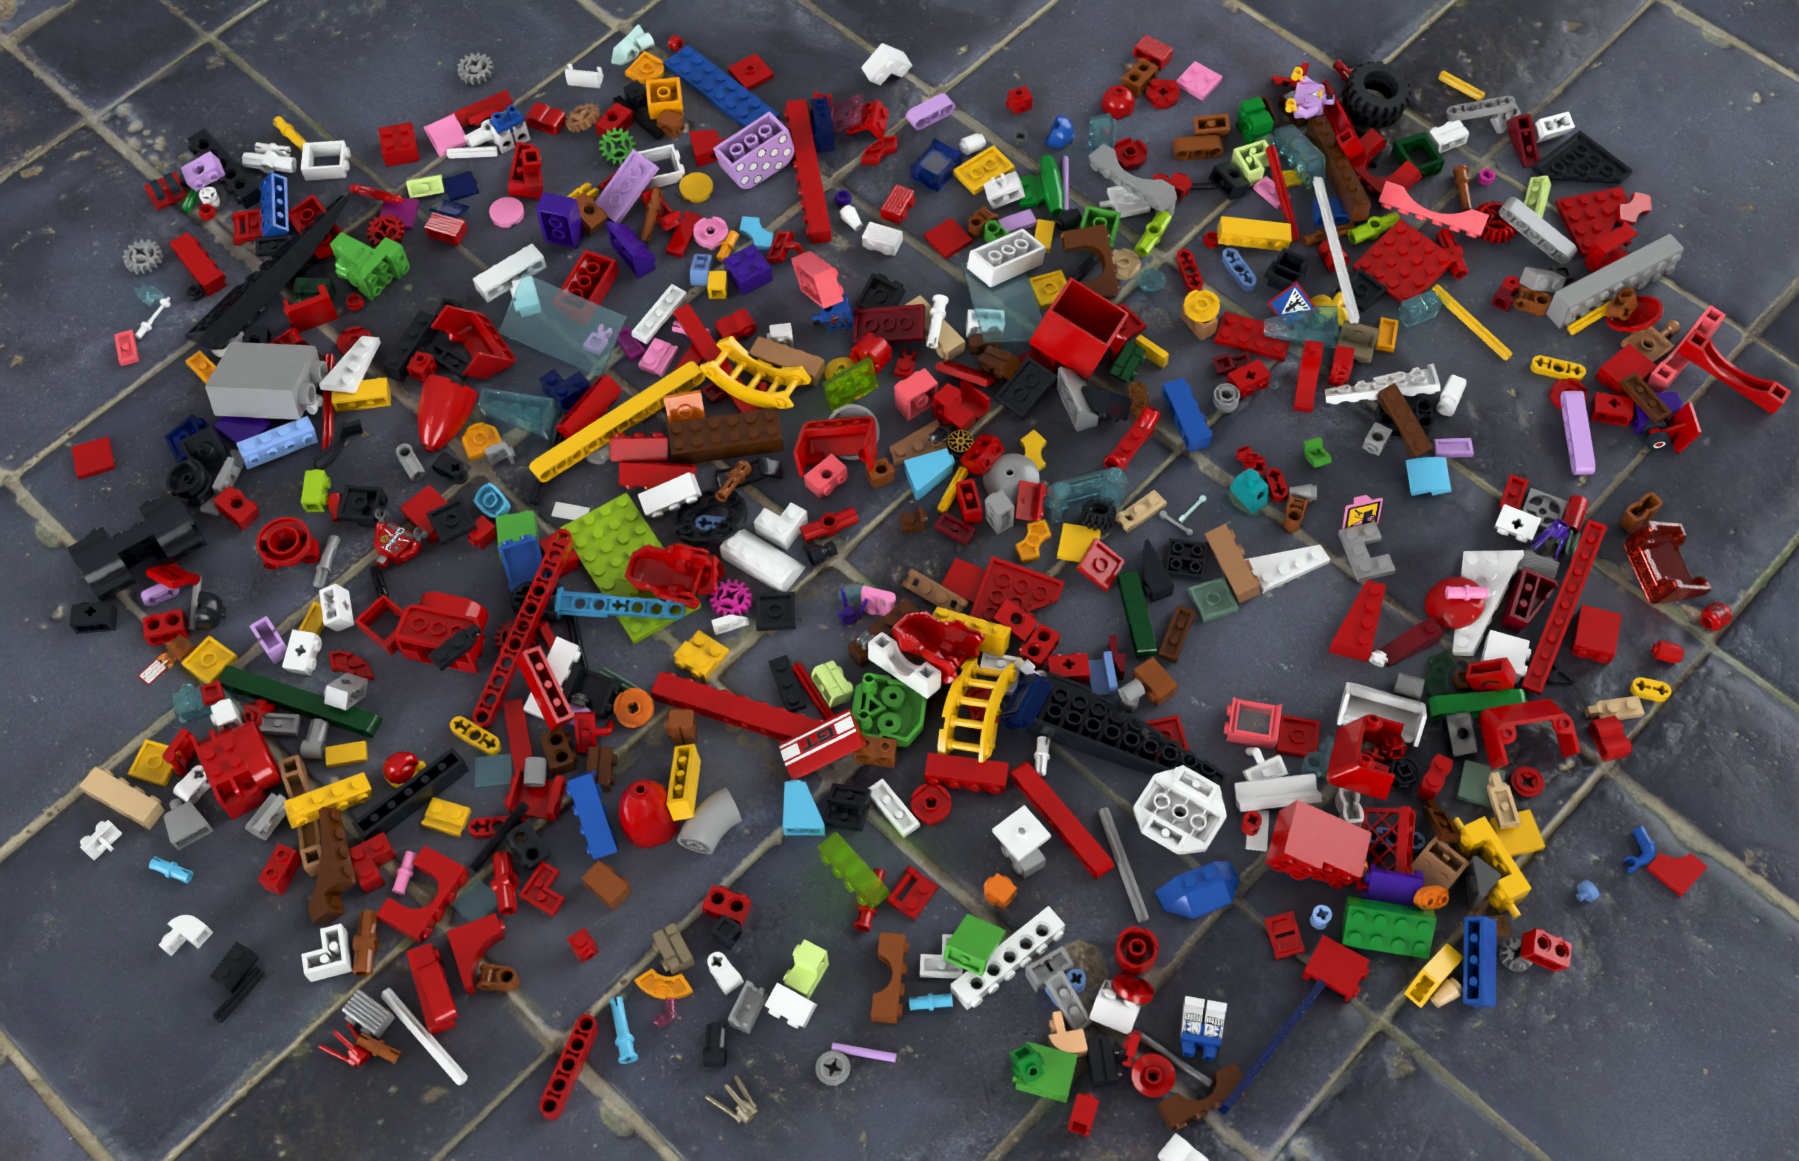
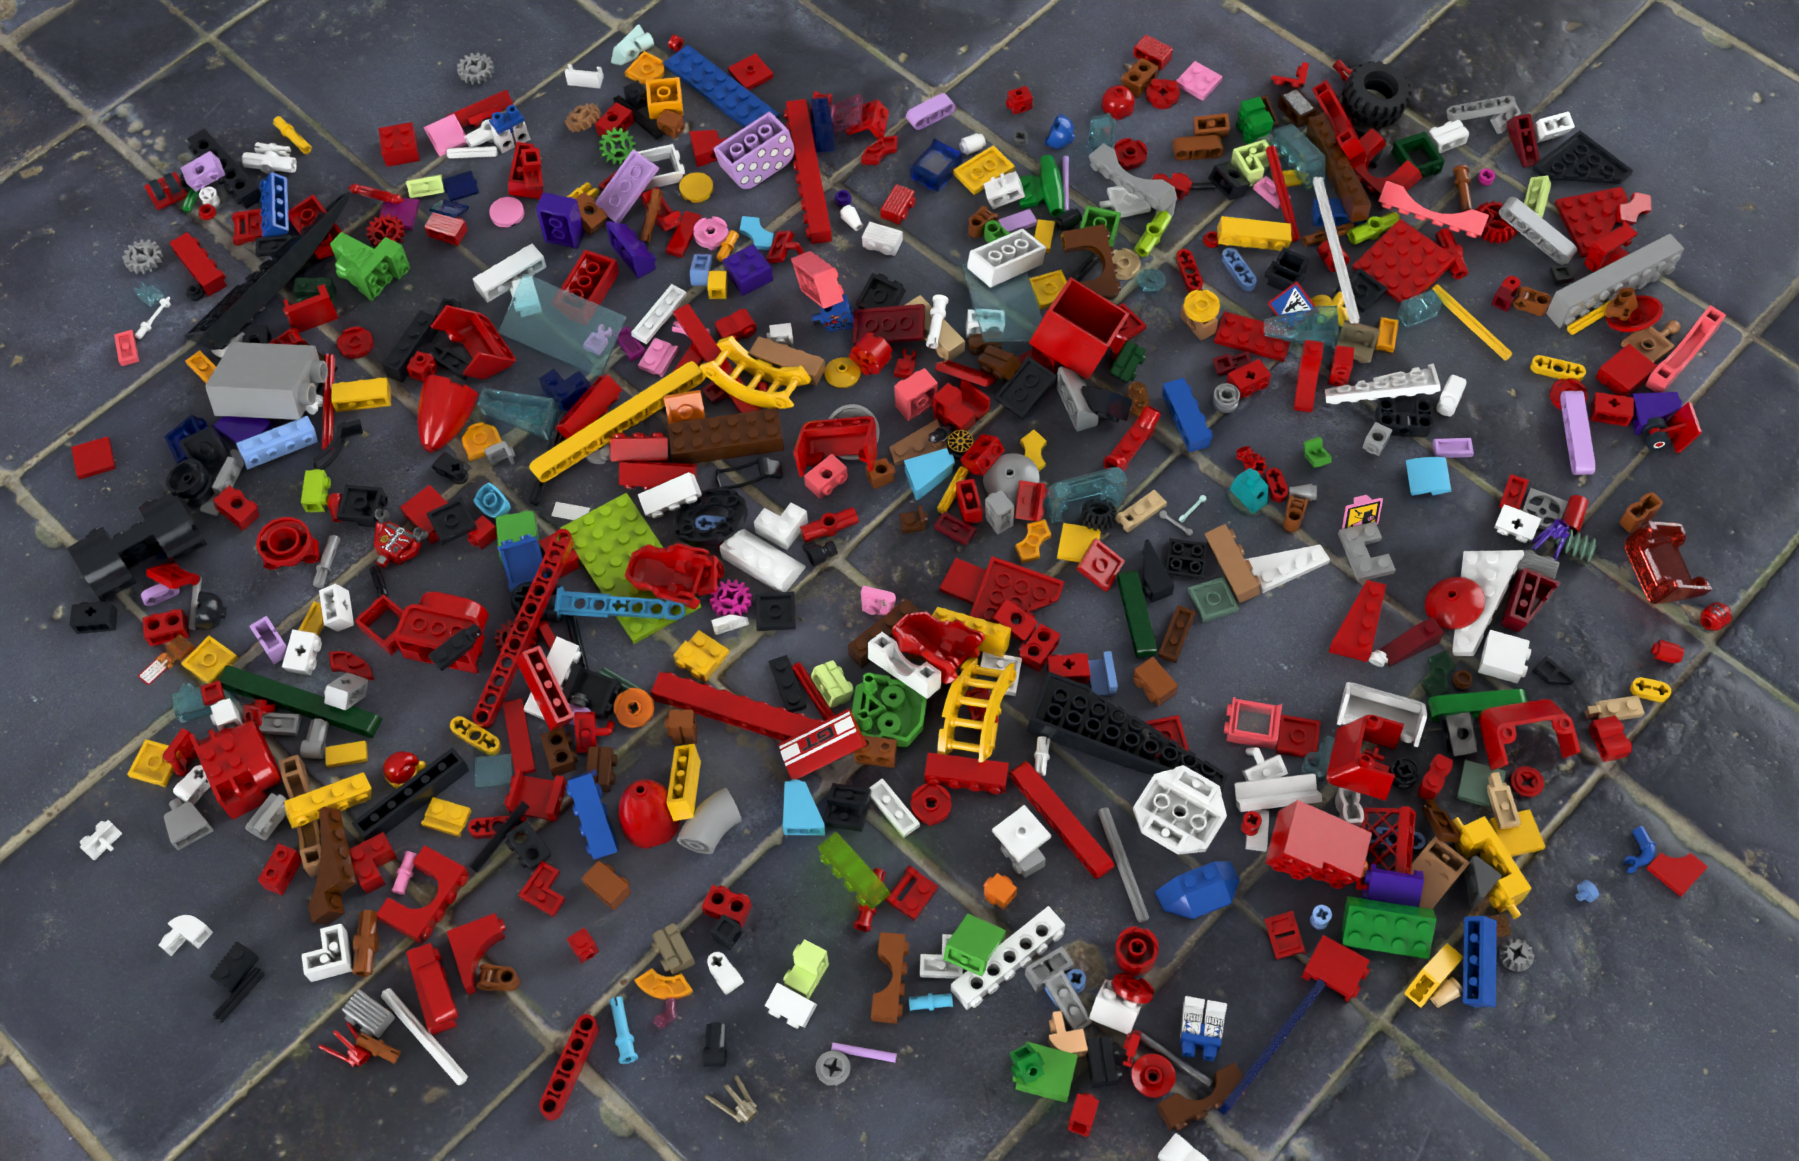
tan brick [79,767,165,830] -> none
medium azure pin [149,856,193,884] -> none
white window [301,140,350,181] -> none
white wing [319,336,381,393] -> none
red plate [346,294,364,311] -> none
light grey piece [396,444,426,481] -> none
clear light blue piece [452,879,498,922] -> none
red piece [491,851,519,915] -> none
light grey piece [523,757,547,787] -> none
red brick [525,102,566,135] -> none
dark orange pin [716,460,752,502] -> none
light grey hinge [728,980,768,1034] -> none
clear neon green plate [822,357,878,413] -> none
dark purple plant [836,588,868,625] -> none
clear light blue brick [837,582,865,603] -> none
dark grey bush [856,630,876,650] -> none
white brick [861,43,912,85] -> none
medium nougat plate [901,568,969,613] -> none
red tile [924,218,973,260] -> none
clear blue window [999,673,1053,730] -> none
white plate [1014,657,1047,687] -> none
dark red slope [1108,635,1125,680] -> none
light grey piece [1118,679,1145,713] -> none
yellow tile [1135,334,1169,369] -> none
lavender torso [1285,67,1335,119] -> none
reddish brown arch [1375,383,1433,459] -> none
red gear [1380,734,1408,760] -> none
light grey piece [1393,672,1425,699] -> none
orange plate [1414,885,1449,910] -> none
yellow axle [1438,71,1485,101] -> none
bright pink pin [1445,585,1489,601] -> none
red brick [1466,657,1516,692] -> none
light grey brick [1520,267,1566,293] -> none
red brick [1520,928,1572,972] -> none
red plate [1521,519,1607,695] -> none
red brick [1570,604,1622,664] -> none
reddish brown plate [1619,372,1672,424] -> none
red arch [1677,329,1791,415] -> none

